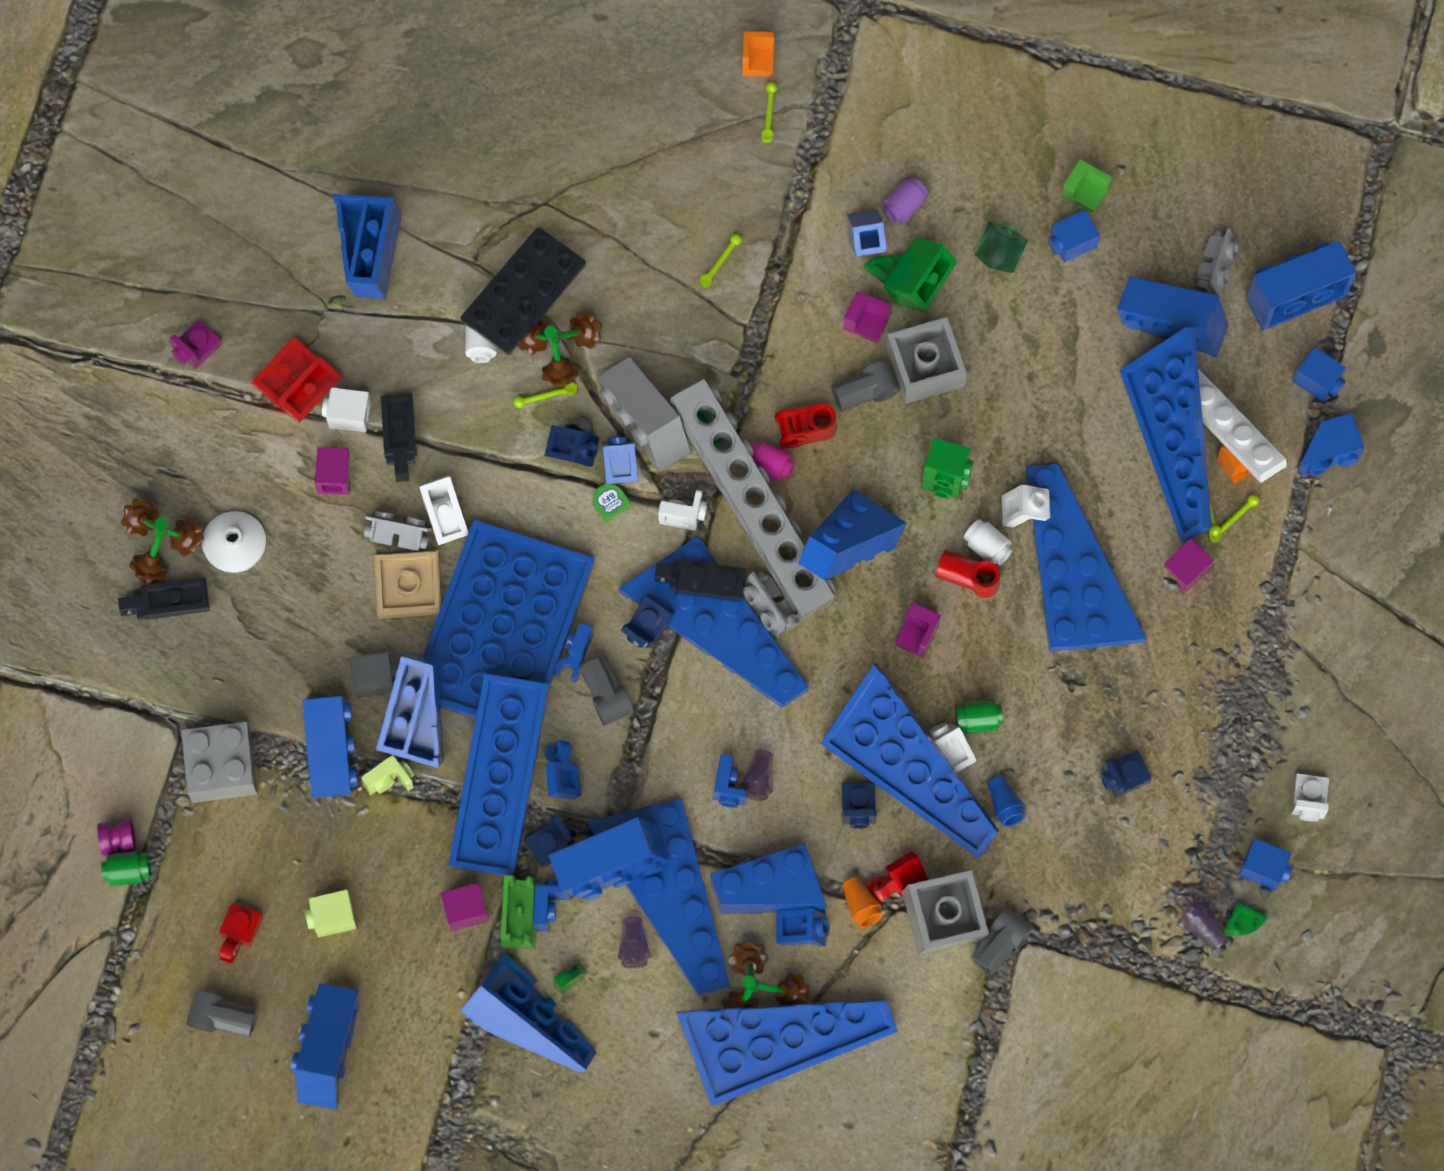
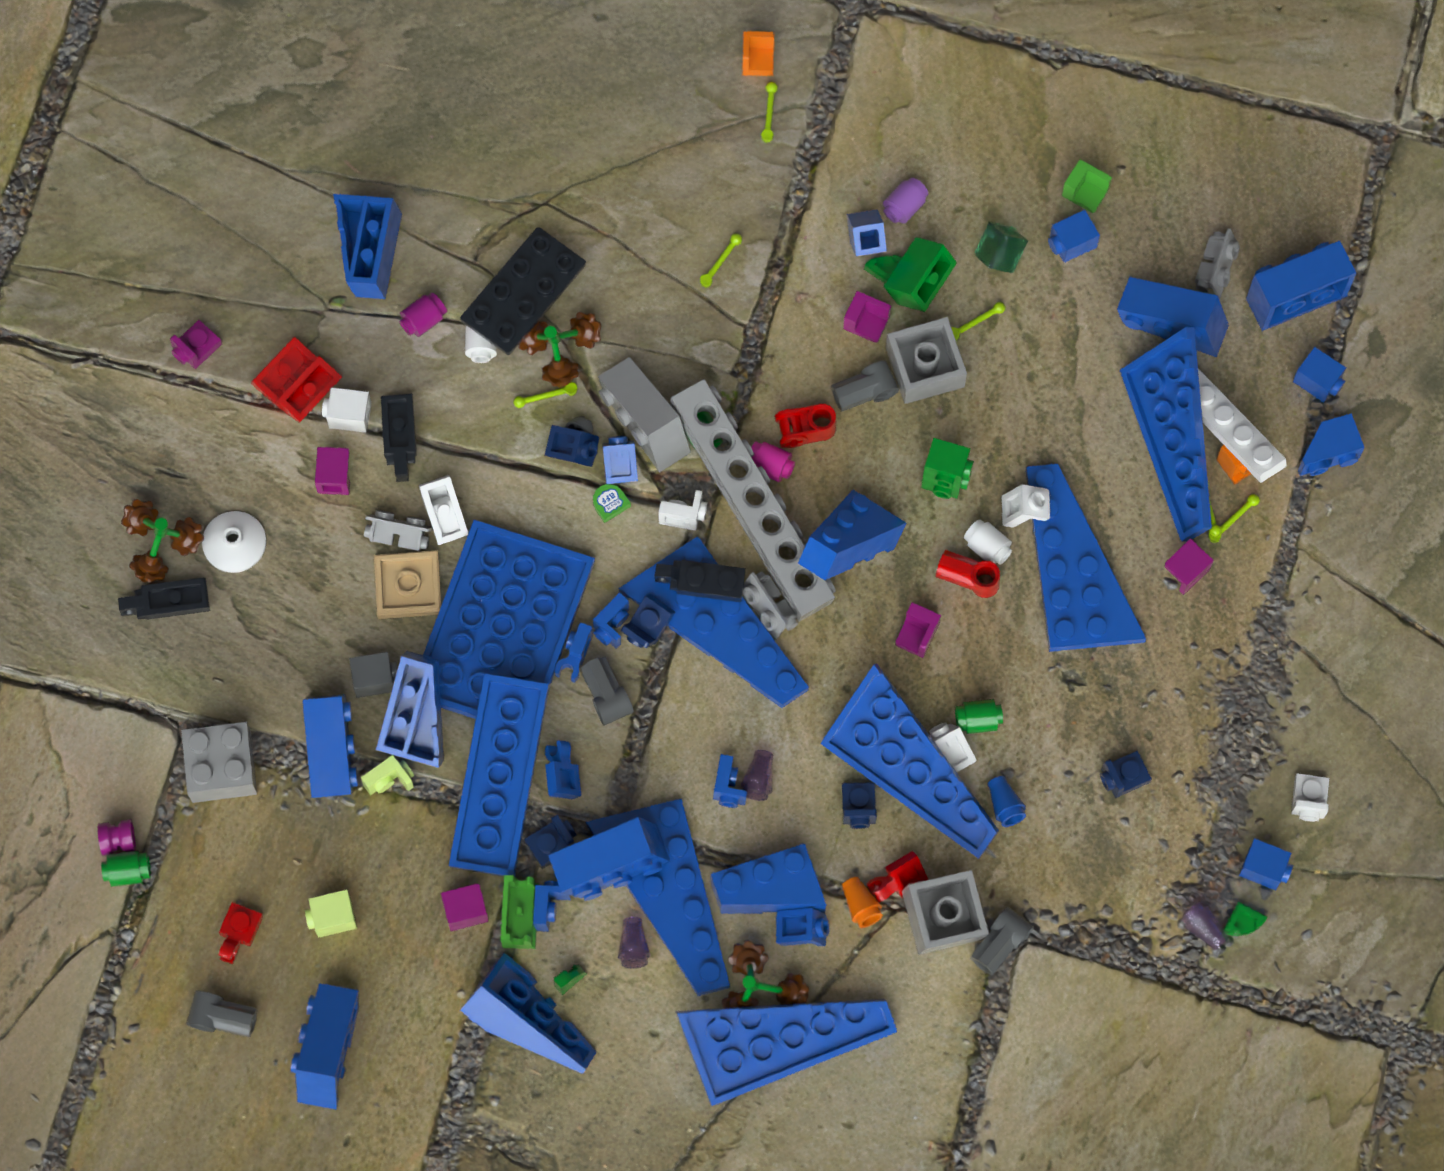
none -> magenta brick [399,292,447,337]
none -> blue bracket [593,592,629,649]
none -> lime hinge [952,302,1006,340]

